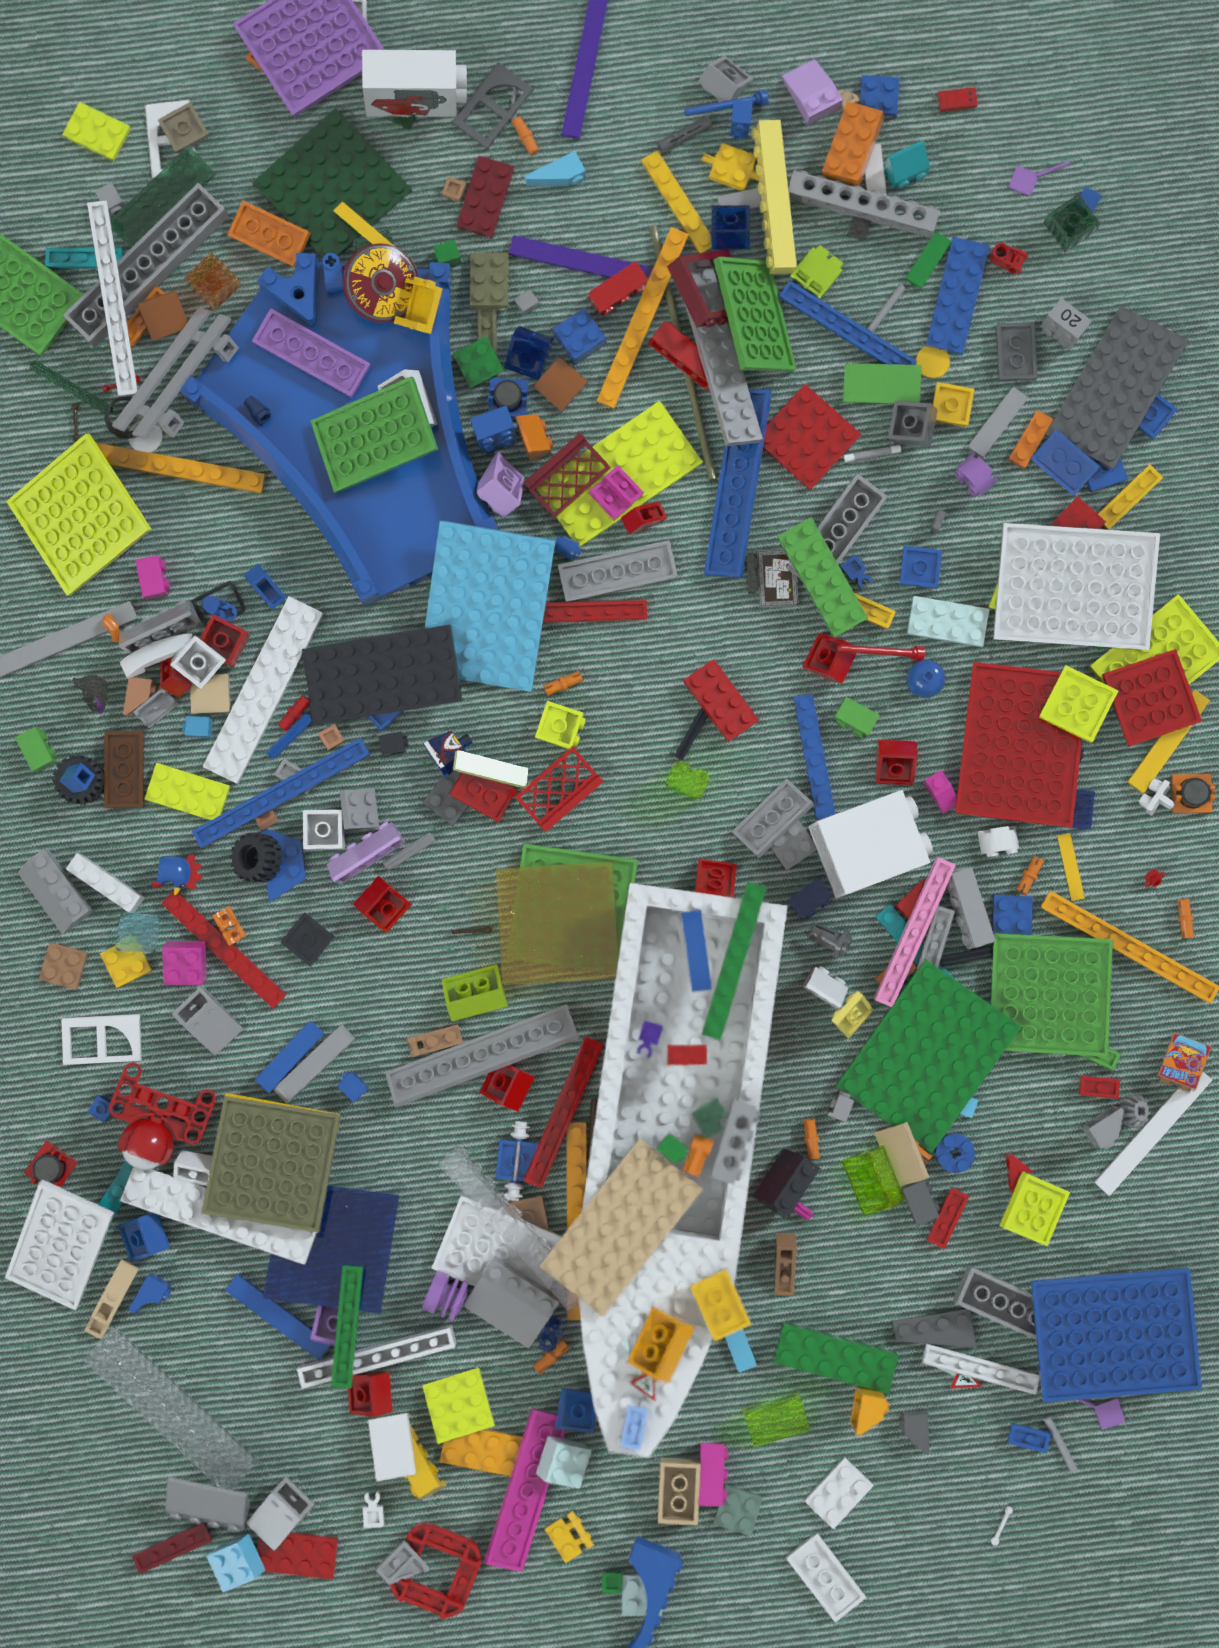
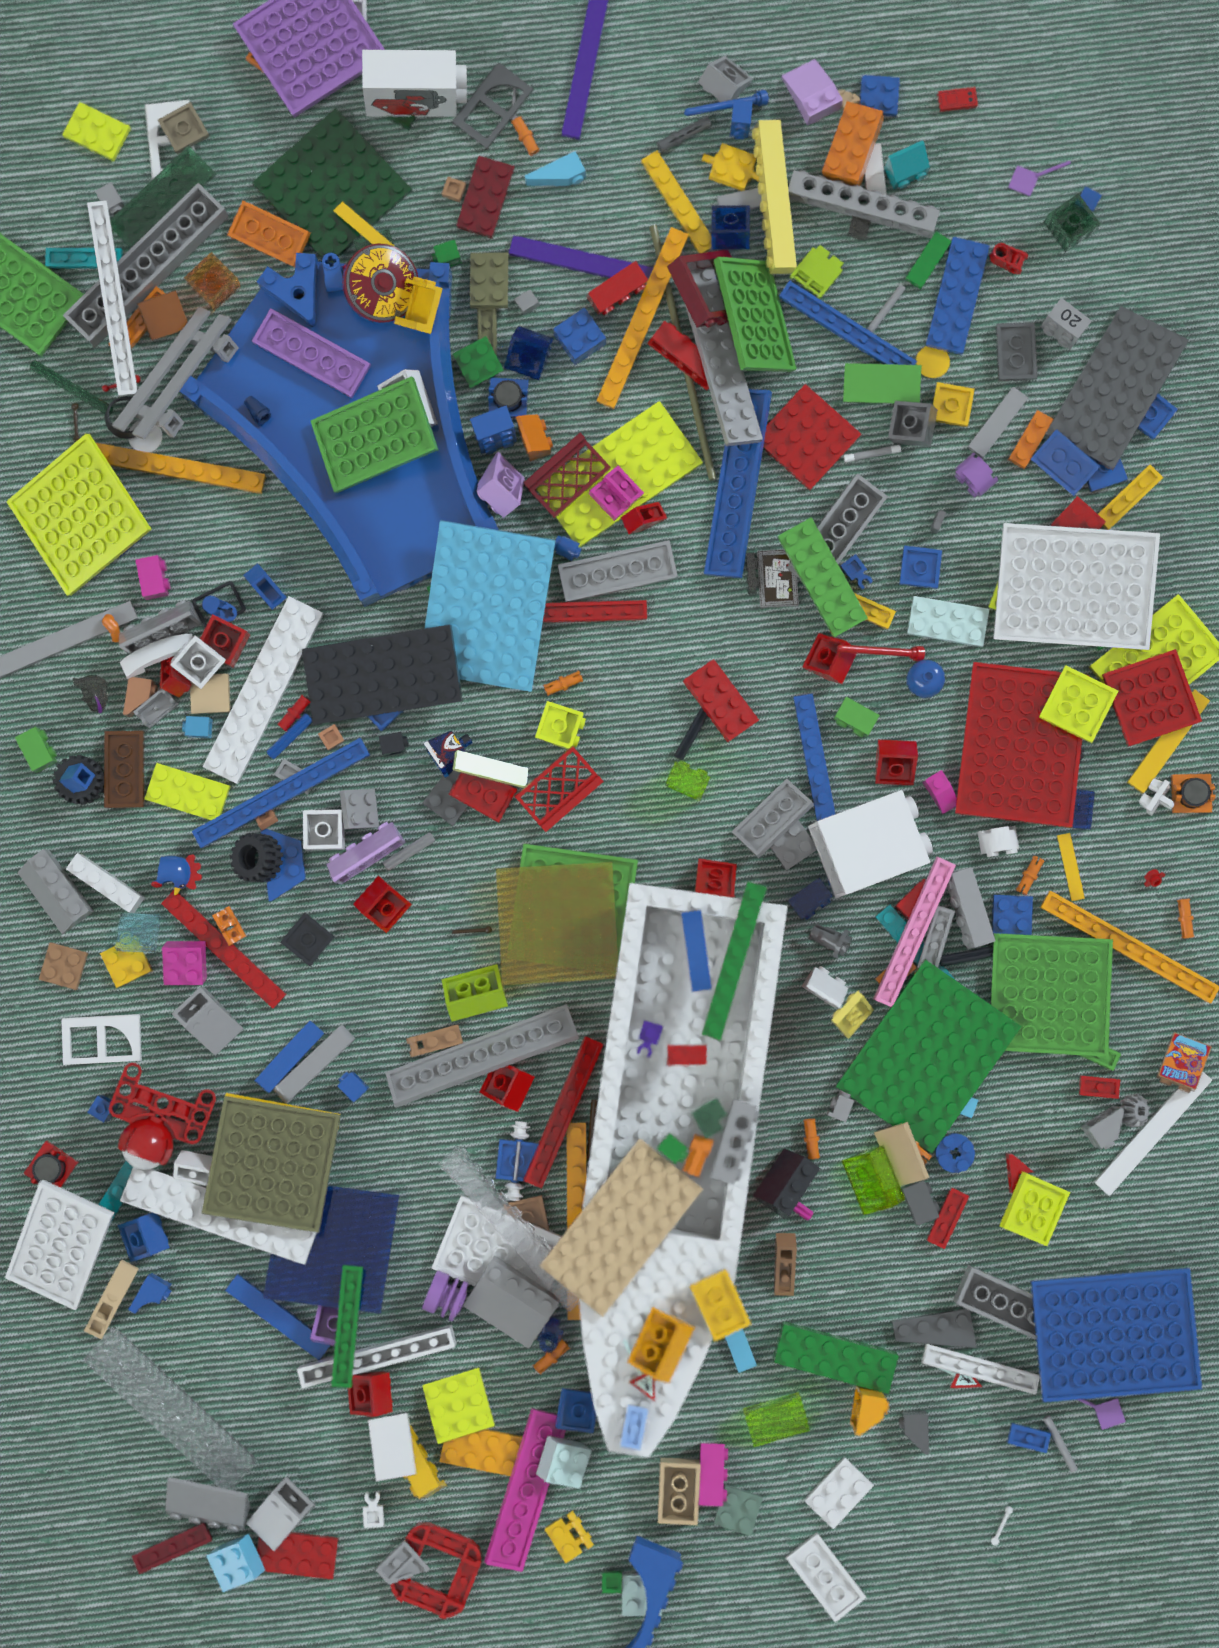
dark orange slope [533,357,589,412] -> none

